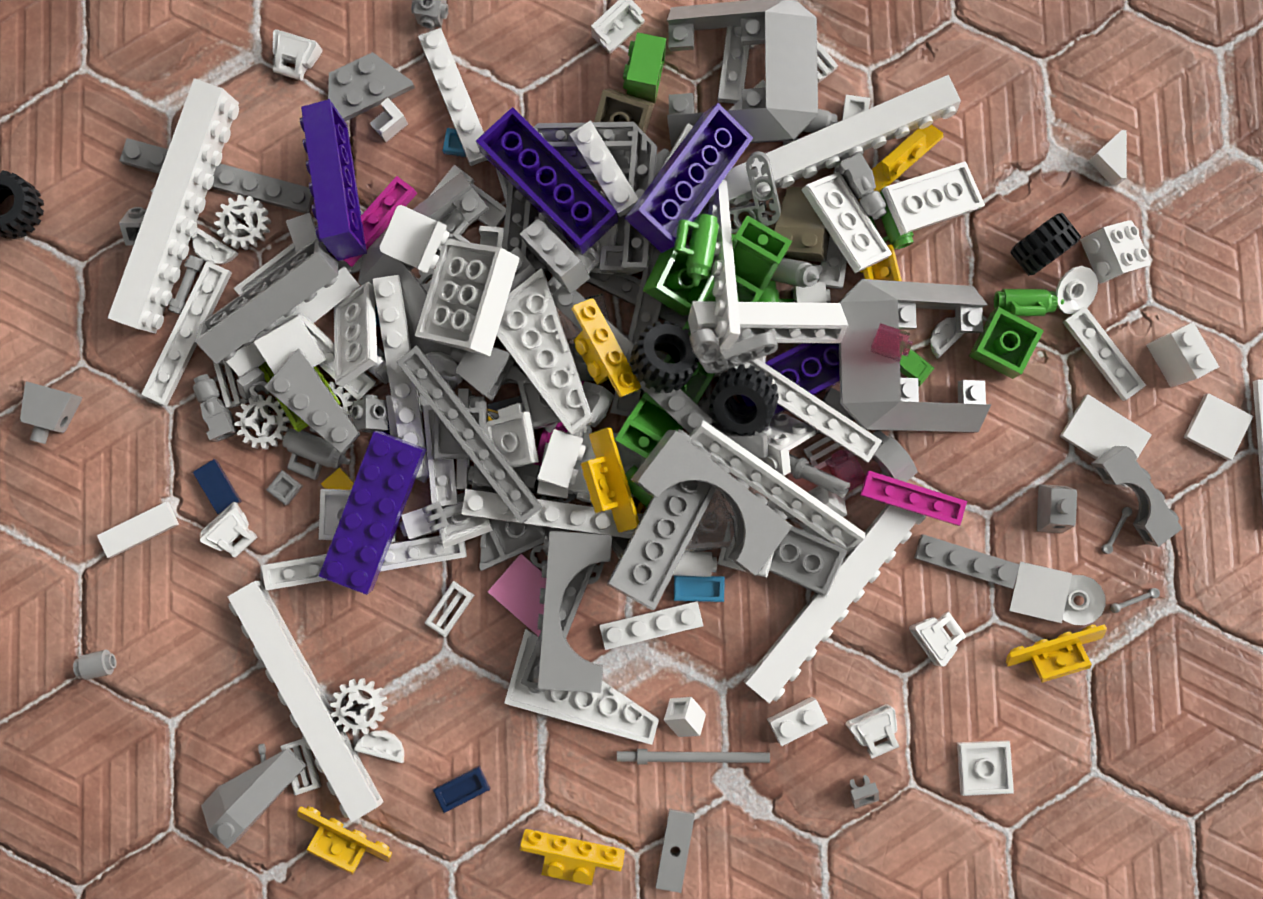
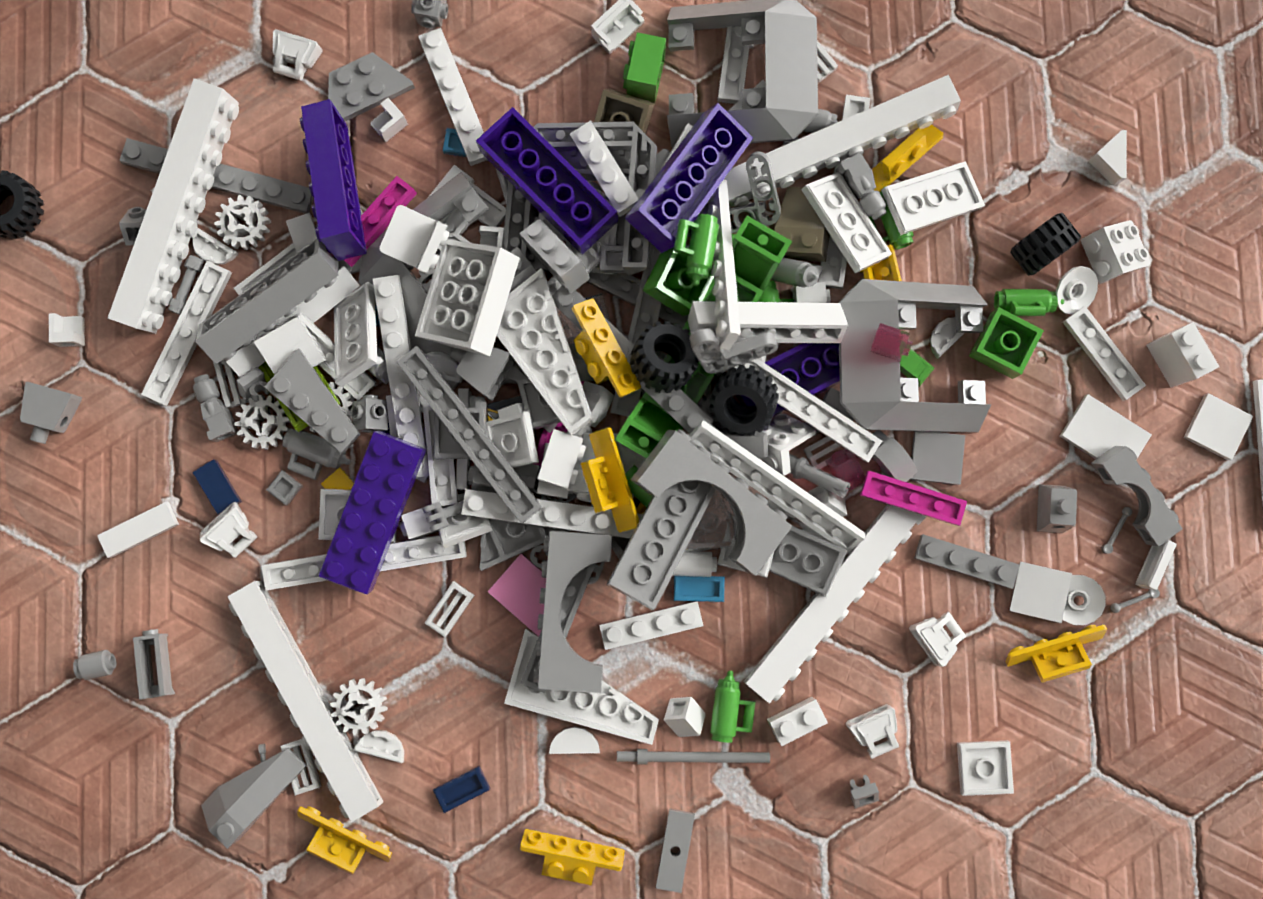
none -> white panel [49,313,85,347]
none -> light grey window [133,629,175,699]
none -> white tile [549,727,600,754]
none -> bright green piece [710,670,756,743]
none -> light grey tile [910,431,965,485]
none -> white tile [1135,540,1177,590]

